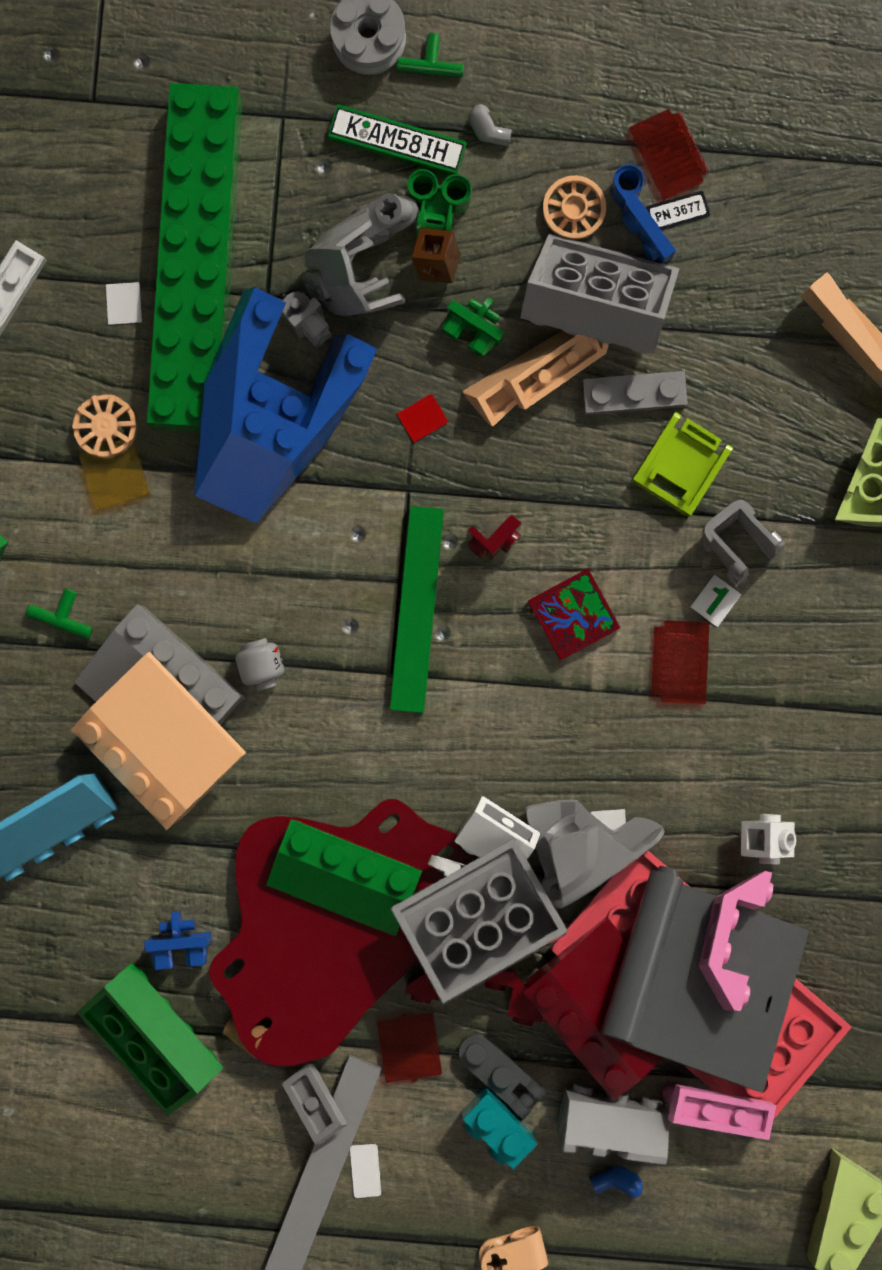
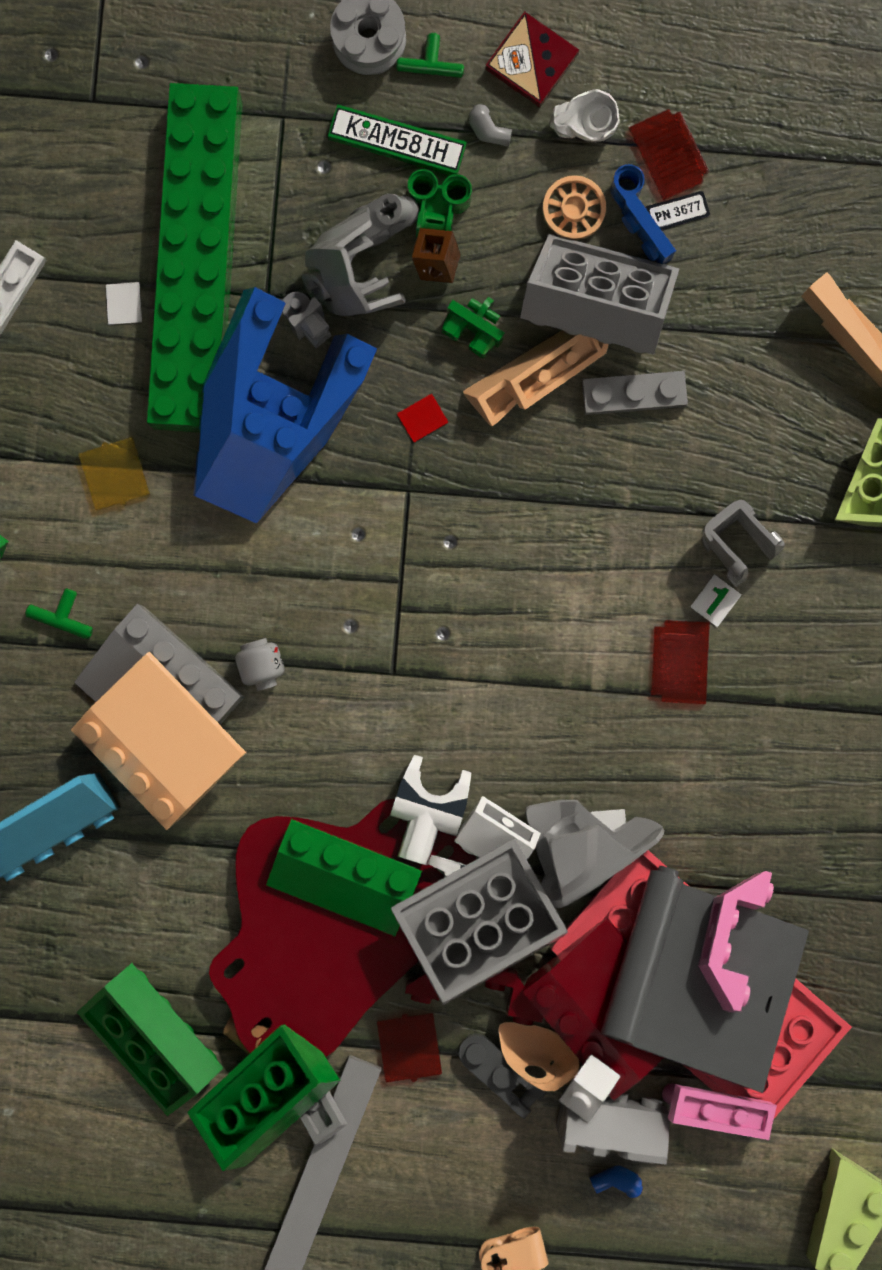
light nougat wheel [72,394,138,458] -> none
blue hips [144,911,212,970] -> none
white sticker [350,1144,381,1198] -> none
green tile [390,506,444,713] -> none
teal brick [462,1086,538,1169] -> none
dark red bracket [466,514,522,560] -> none
tile [527,568,620,661] -> none
lime container [631,411,733,517] -> none
white brick [741,814,796,864] -> none
none -> green slope [187,1025,341,1171]
none -> white connector [390,754,471,865]
none -> tile [485,11,579,108]
none -> light nougat piece [498,1022,579,1091]
none -> white hair [549,89,620,142]
none -> white brick [559,1054,620,1123]

